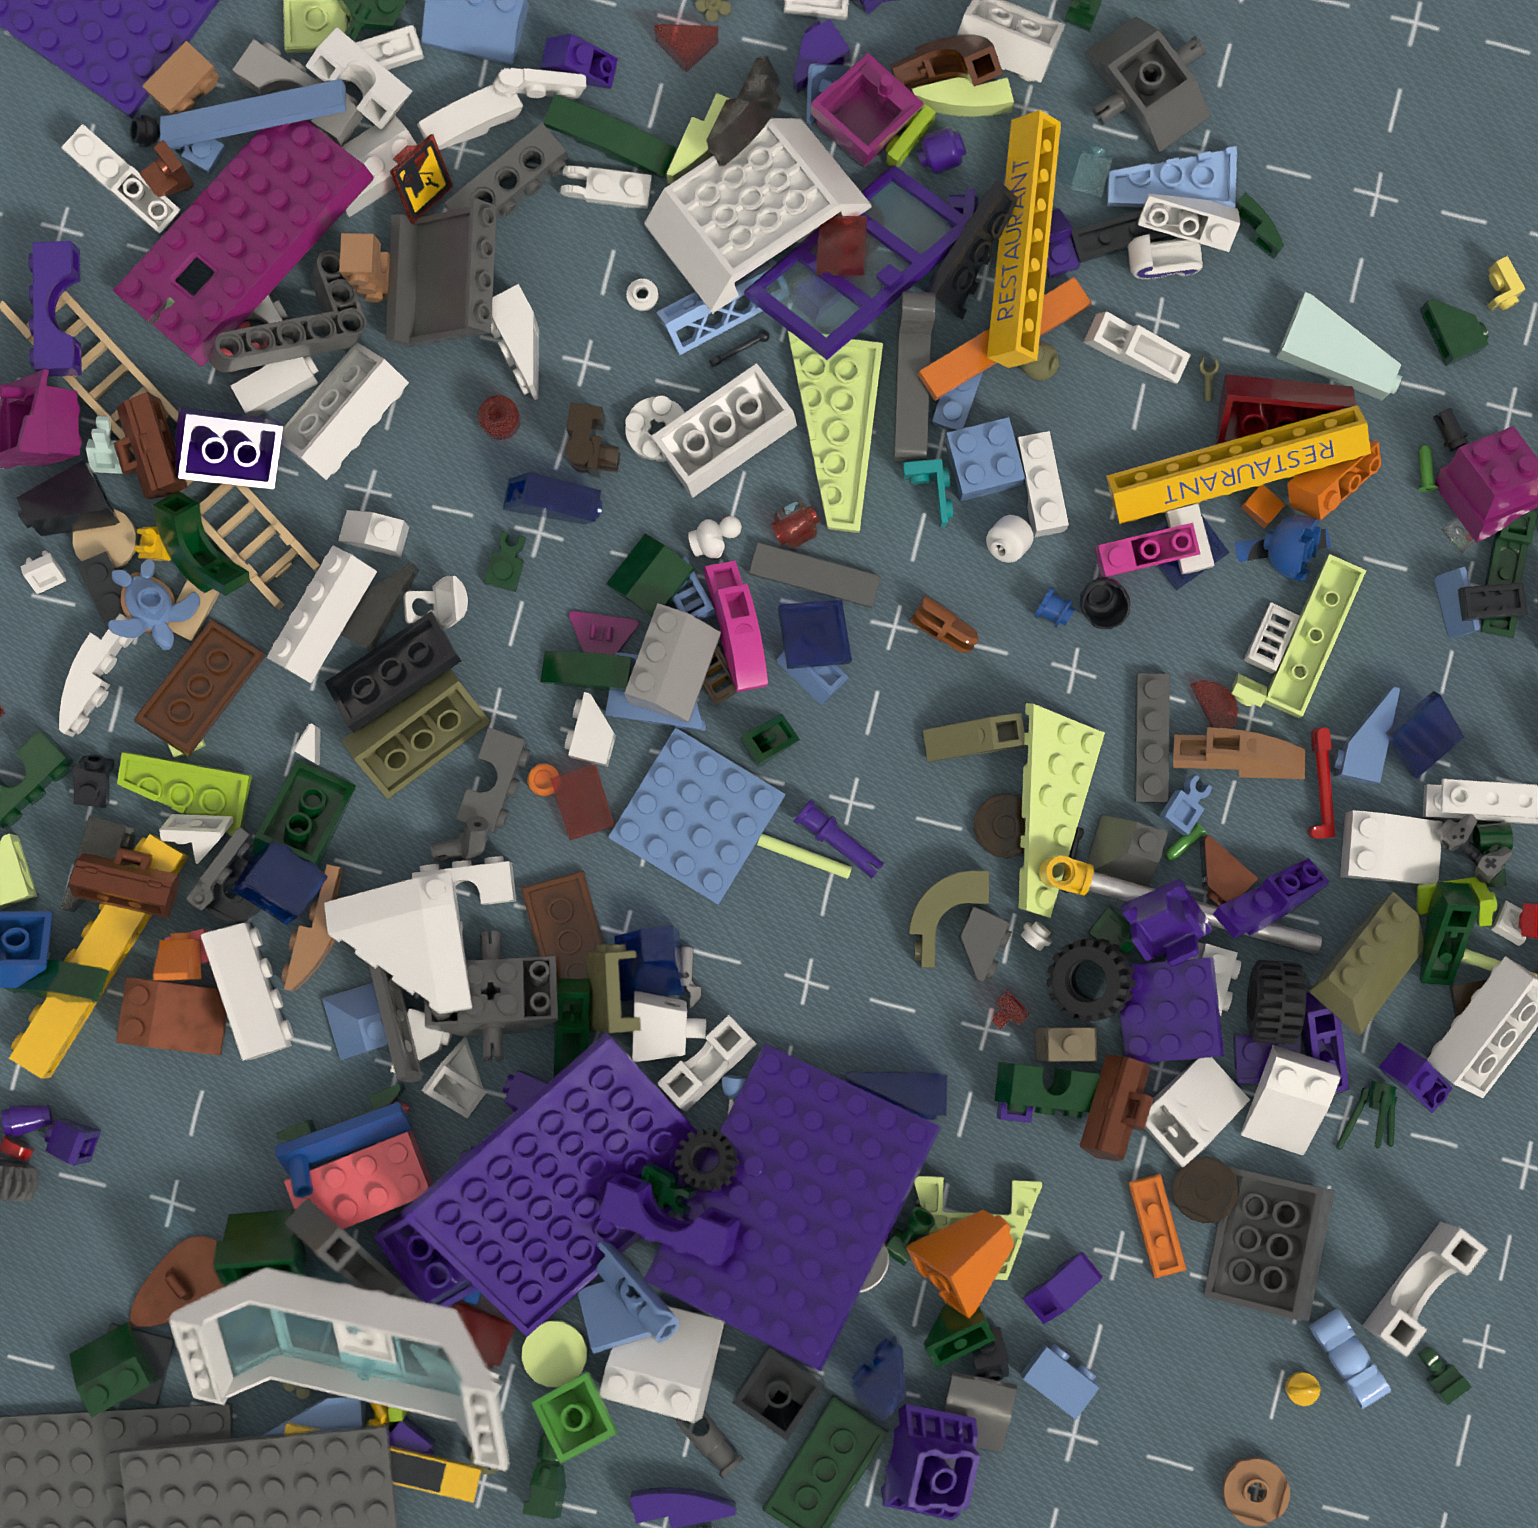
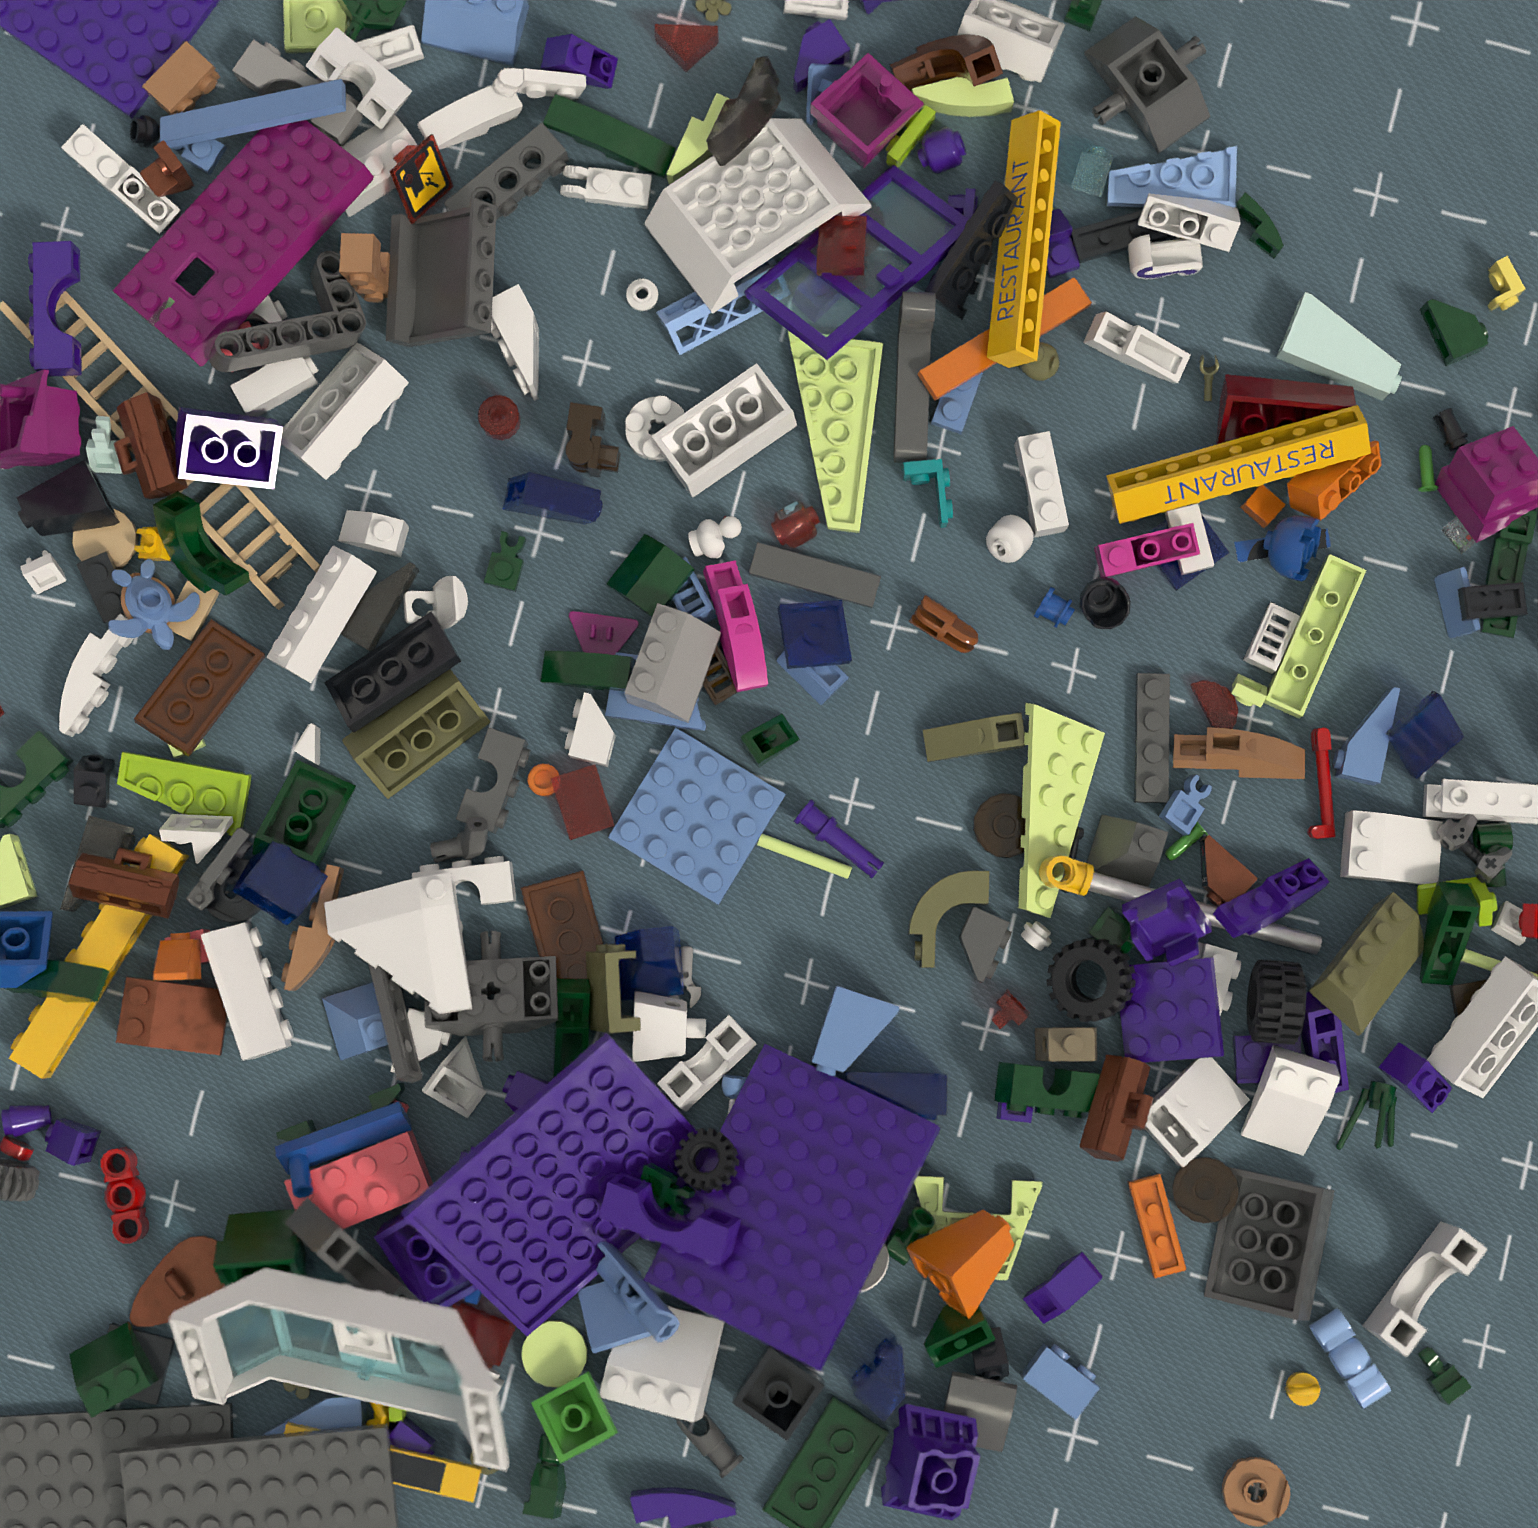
black hinge [709,330,770,367] -> none
medium blue brick [944,417,1025,502] -> none
none -> red piece [101,1147,149,1244]
none -> medium blue slope [811,986,900,1076]

